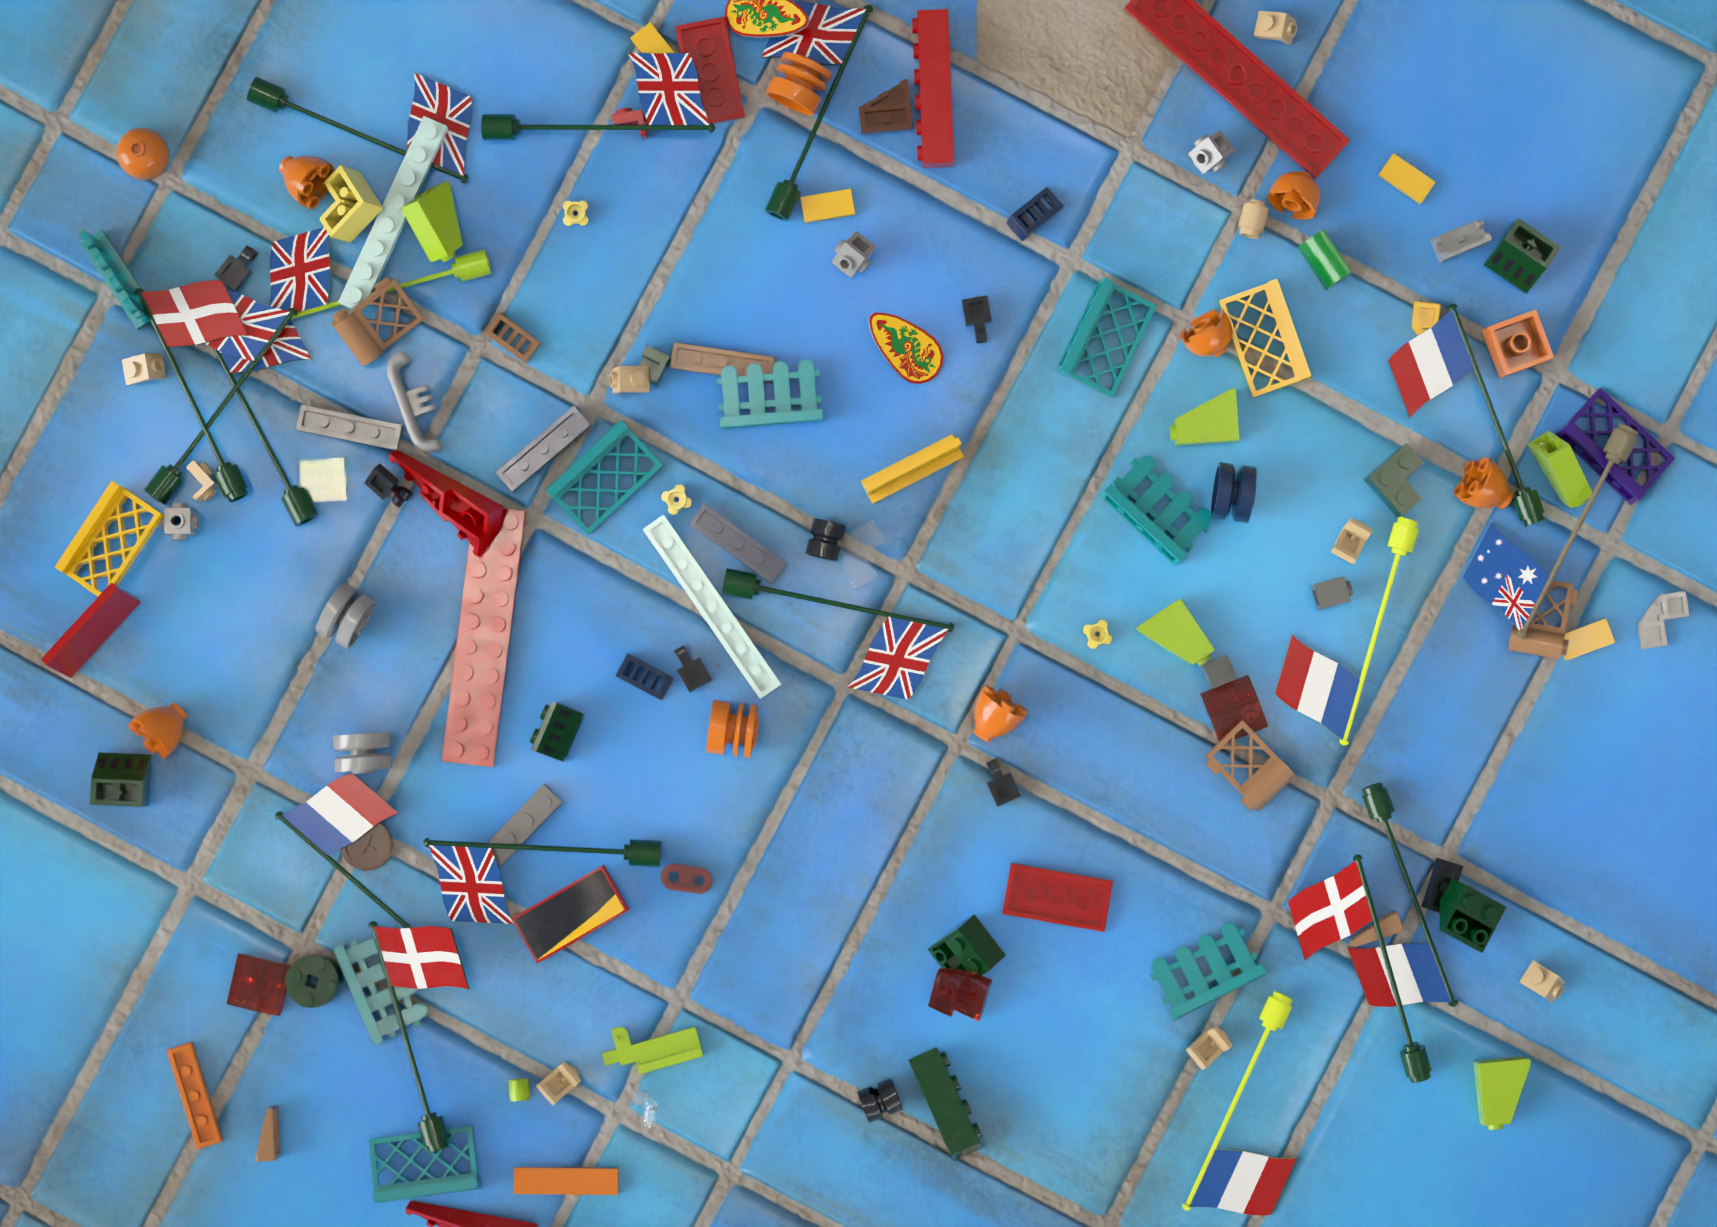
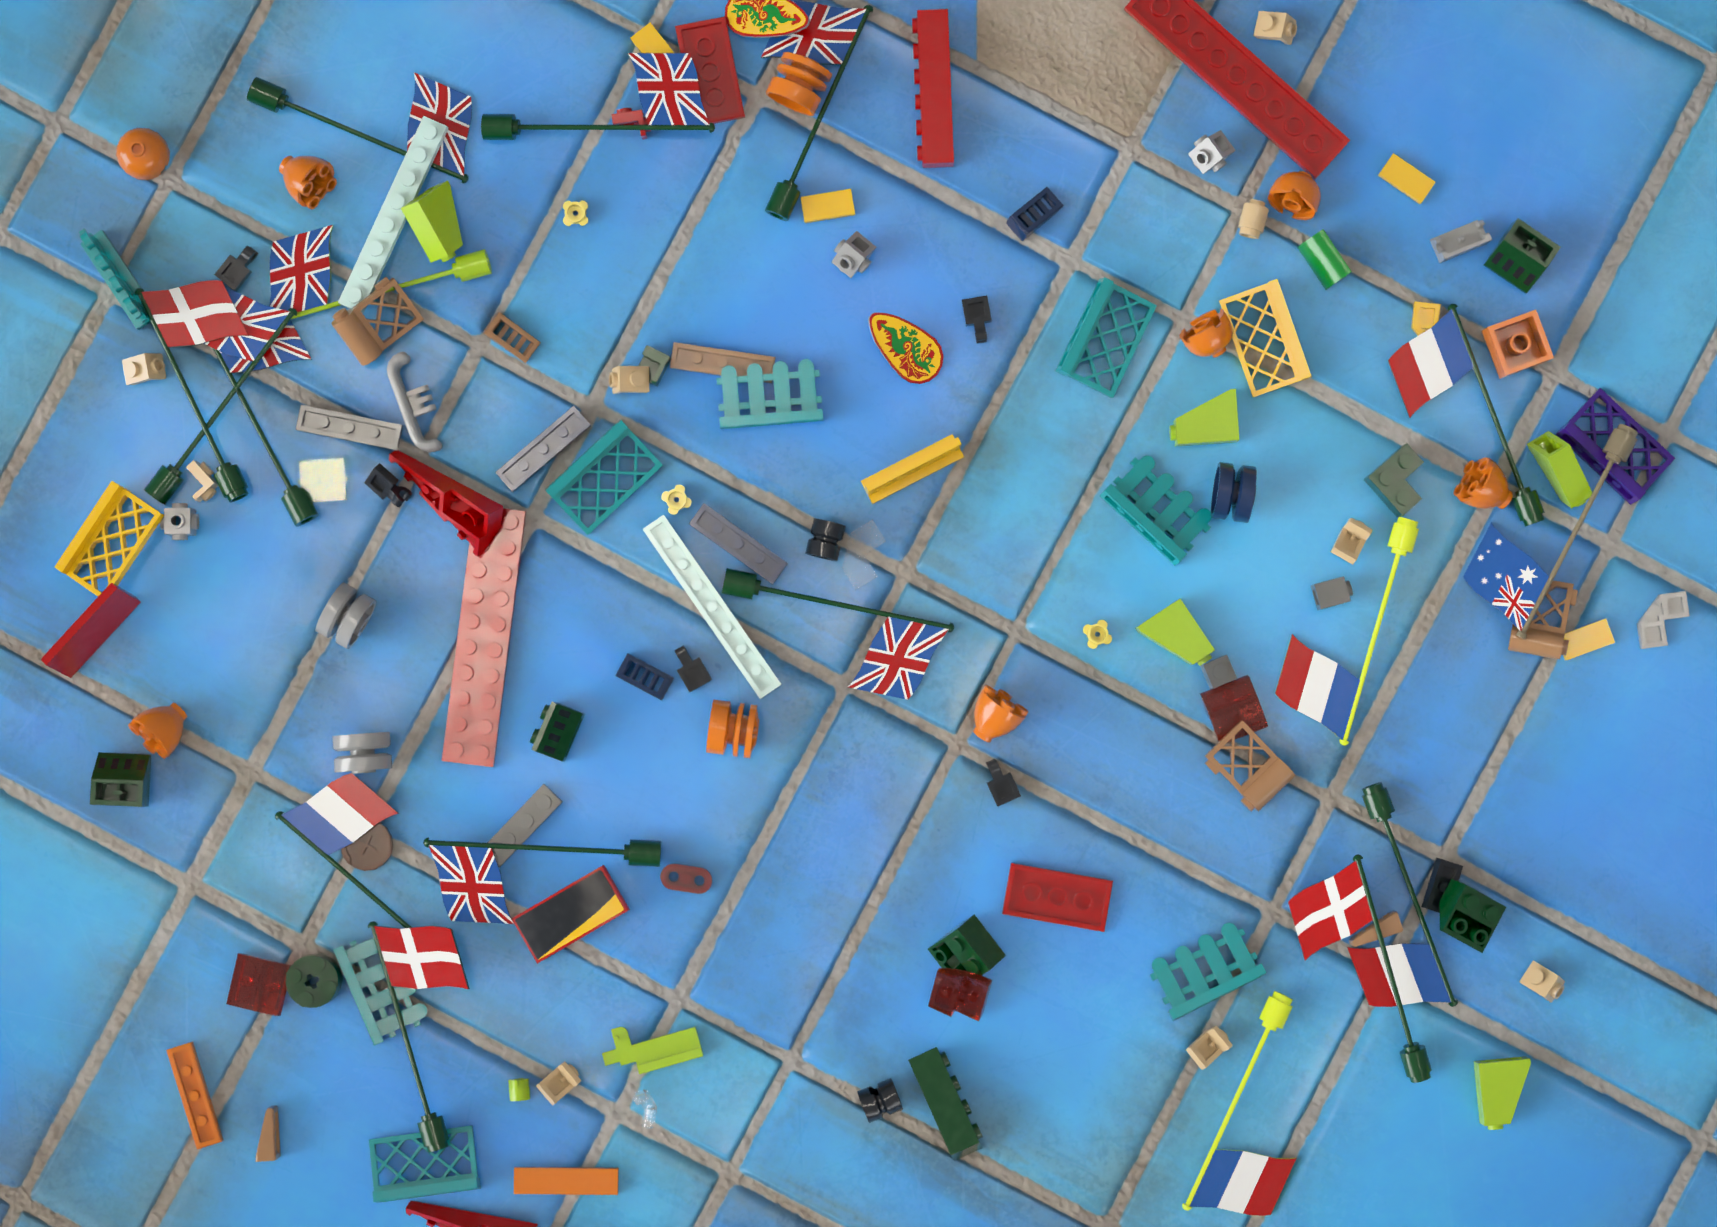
light yellow brick [319,165,383,243] -> none
reddish brown wing [859,79,913,135] -> none

